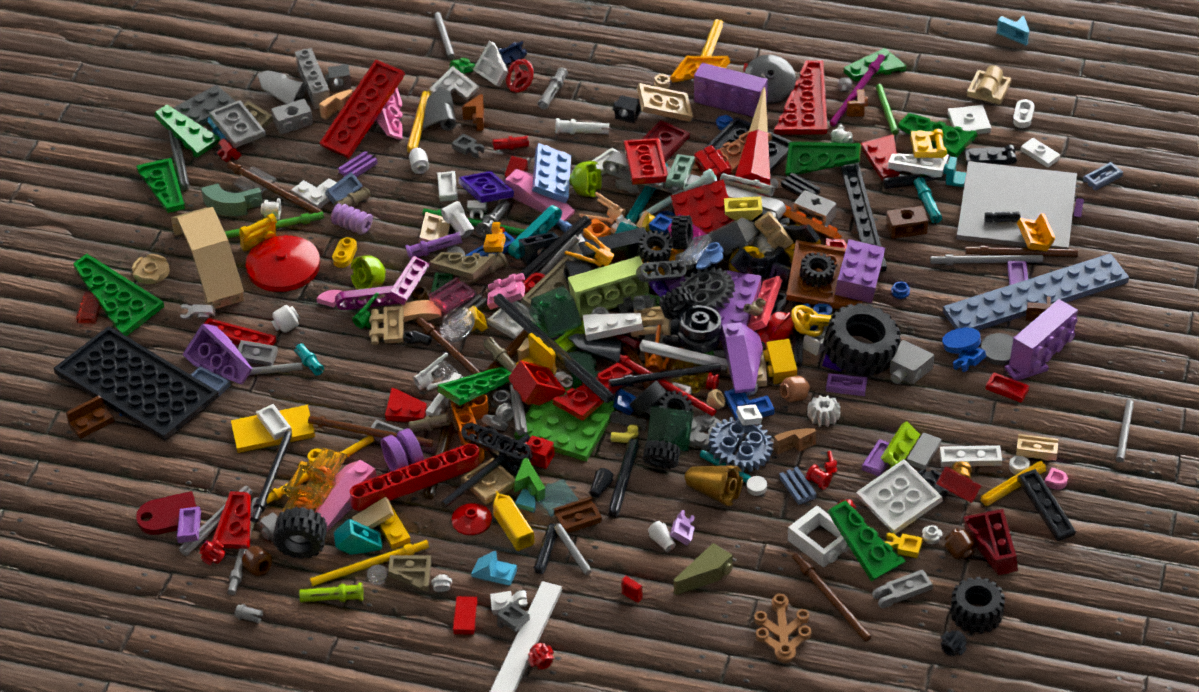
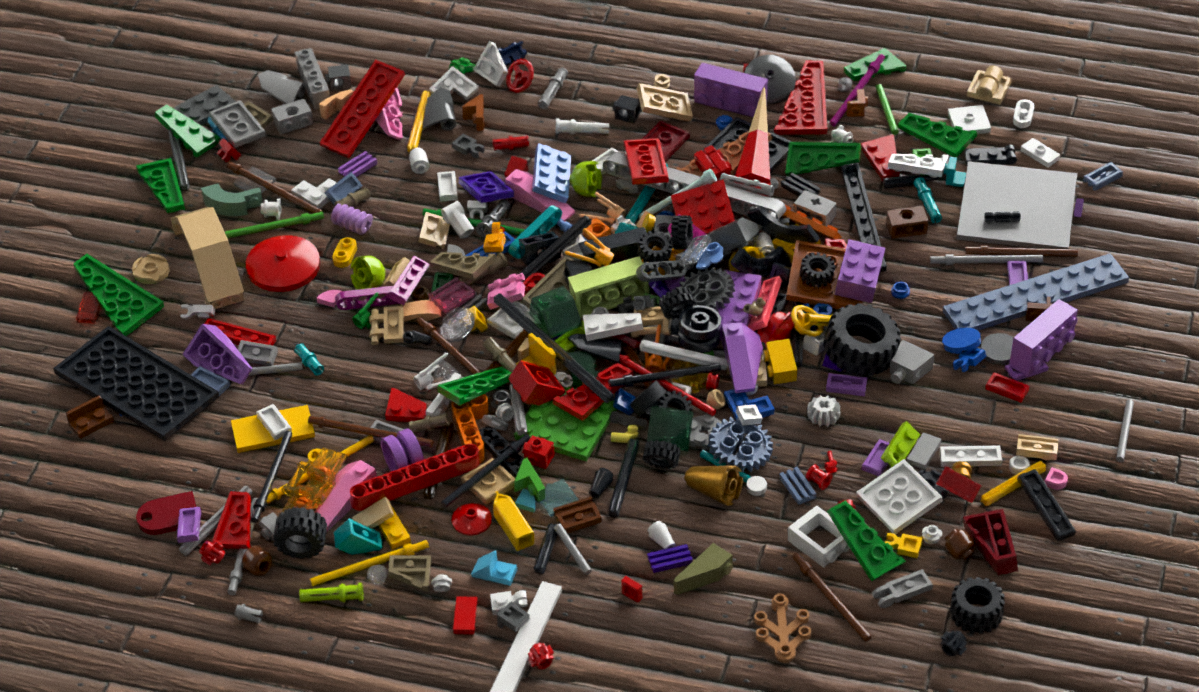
yellow plate [239,213,277,252] -> none
white head [271,305,300,333] -> none
medium lavender pin [405,232,462,260] -> none
light grey bar [434,12,455,59] -> none
black beam [461,423,532,464] -> none
light grey bar [538,235,580,275] -> none
blue plate [649,213,673,236] -> none
sand green plate [665,154,695,190] -> none
light orange wing [670,56,730,83] -> none
lavender plate [670,510,695,545] -> none
yellow axle [701,19,723,56] -> none
light yellow slope [724,196,762,221] -> none
tan slope [755,212,793,249] -> none
medium nougat slope [774,428,816,454] -> none
nougat head [780,376,810,402] -> none
yellow plate [910,129,947,158] -> none
medium azure slope [997,16,1029,45] -> none
light orange bracket [1017,213,1055,251] -> none
none -> tan tile [381,257,410,287]
none -> dark purple tile [647,544,693,573]

